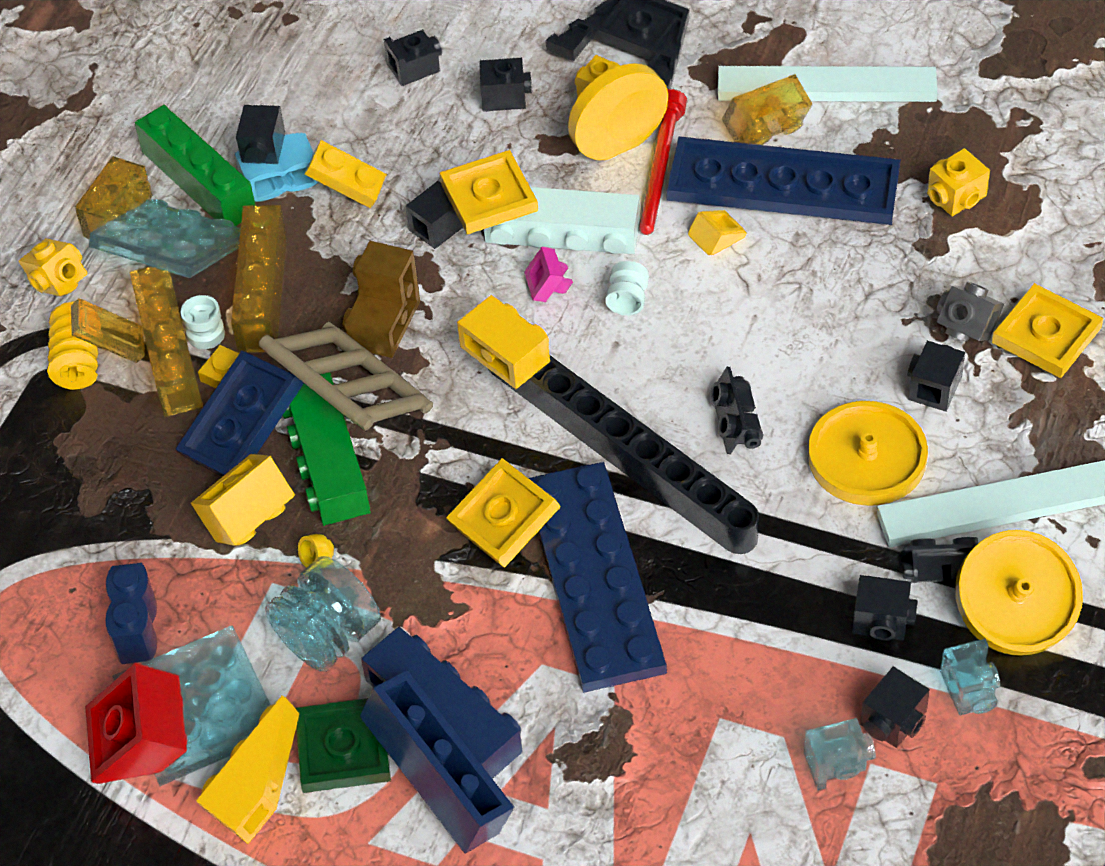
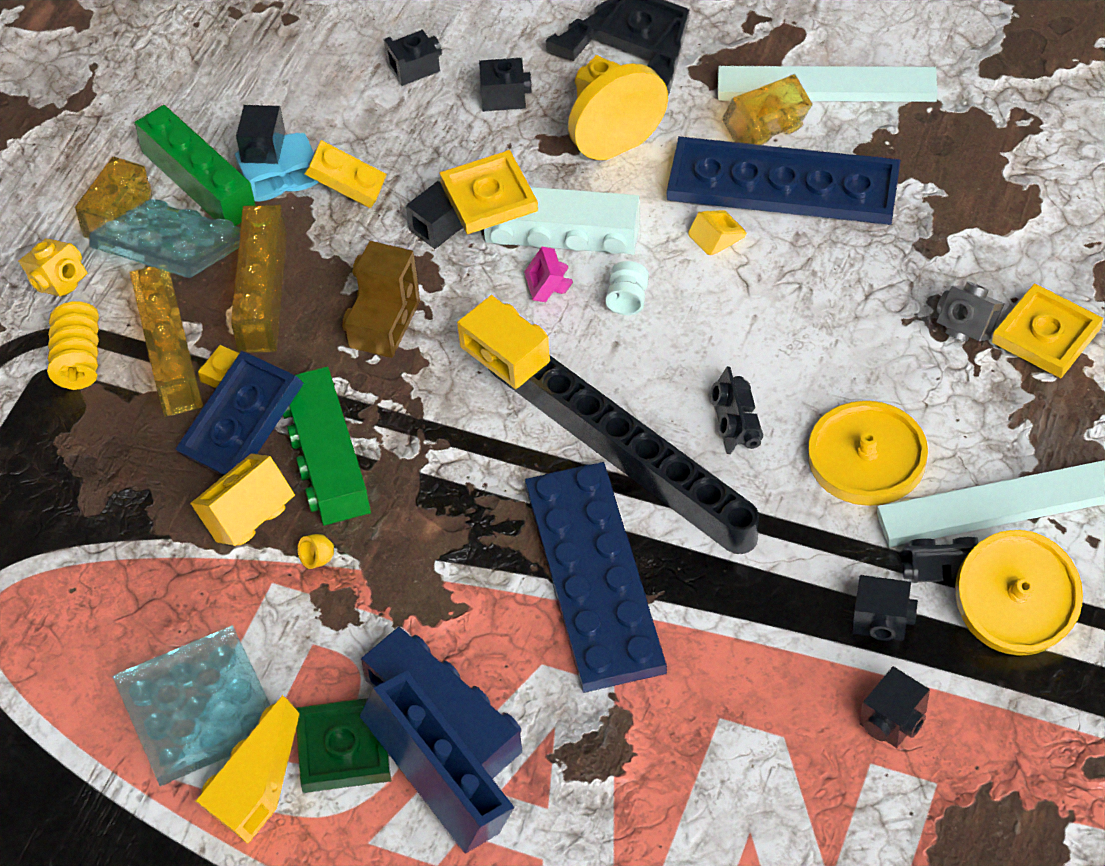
clear yellow tile [71,298,145,363] -> none
red slope [85,663,187,784] -> none
dark blue brick [106,563,157,664] -> none
light aqua wheel [180,295,225,349] -> none
dark tan bar [259,322,433,431] -> none
clear light blue wheel [265,556,381,672] -> none
yellow plate [446,458,561,568] -> none
red piece [639,89,687,235] -> none
clear light blue brick [804,718,876,791] -> none
black brick [907,340,965,412] -> none
yellow brick [927,148,990,216] -> none
clear light blue brick [940,639,1000,716] -> none

